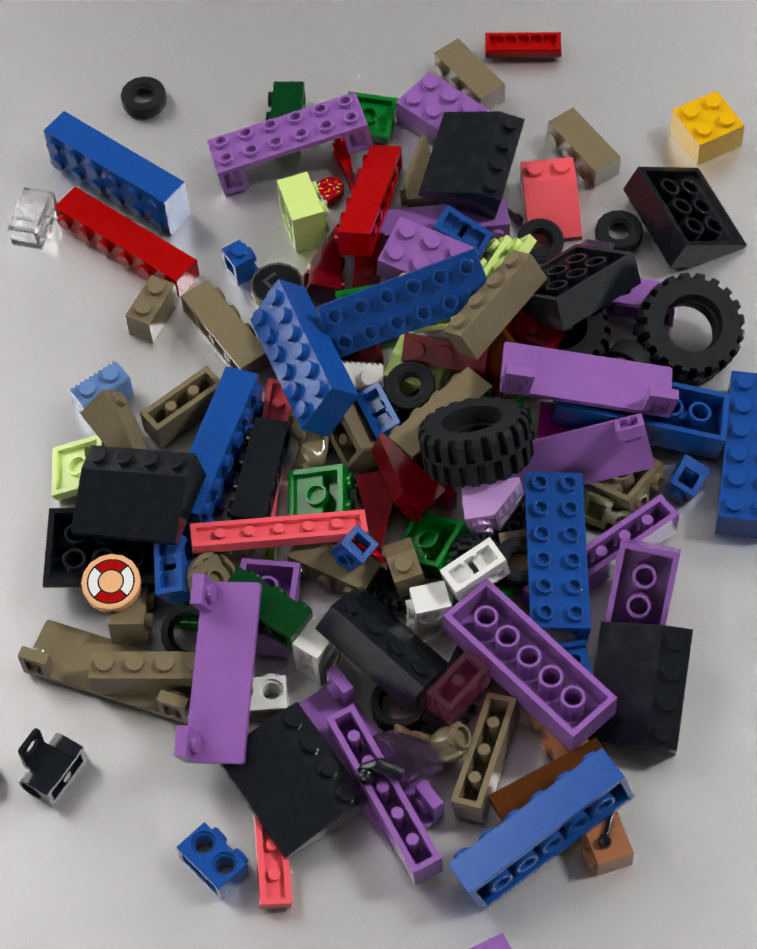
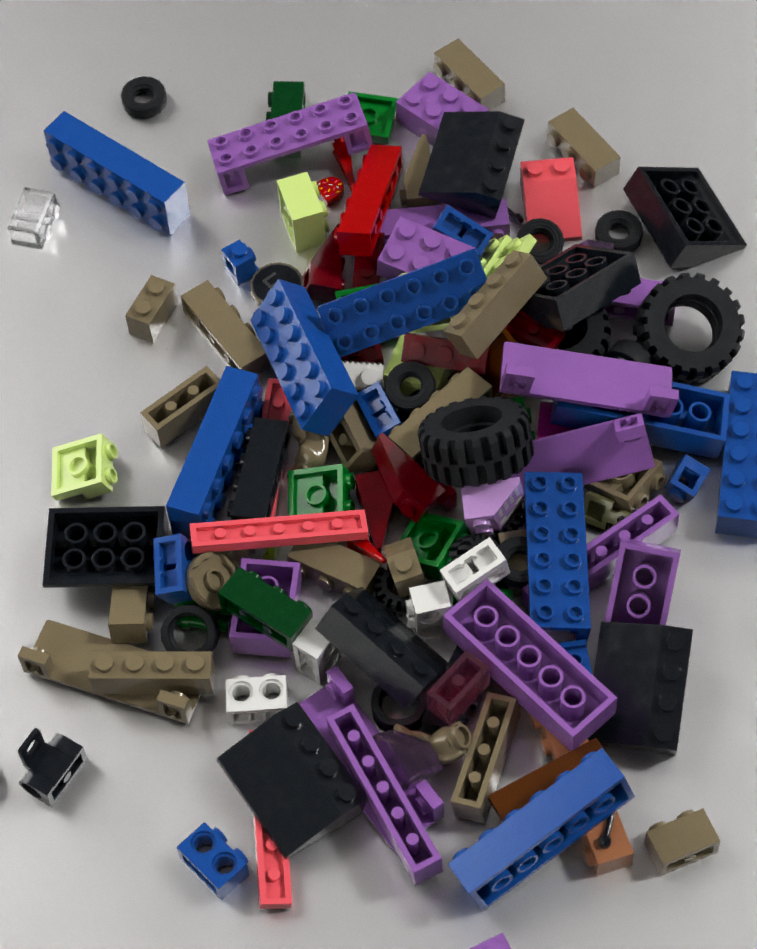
red brick [54,187,200,297] -> none
medium blue brick [70,361,135,422] -> none
black slope [71,445,206,546] -> none
dark tan wedge [80,389,147,450] -> none
tile [81,554,141,612] -> none
medium lavender bracket [174,574,262,765] -> none
blue brick [330,525,379,573] -> none
black arm [357,758,405,785] -> none
red plate [485,32,561,58] -> none
yellow brick [670,91,745,165] -> none
none -> dark tan brick [644,808,720,876]

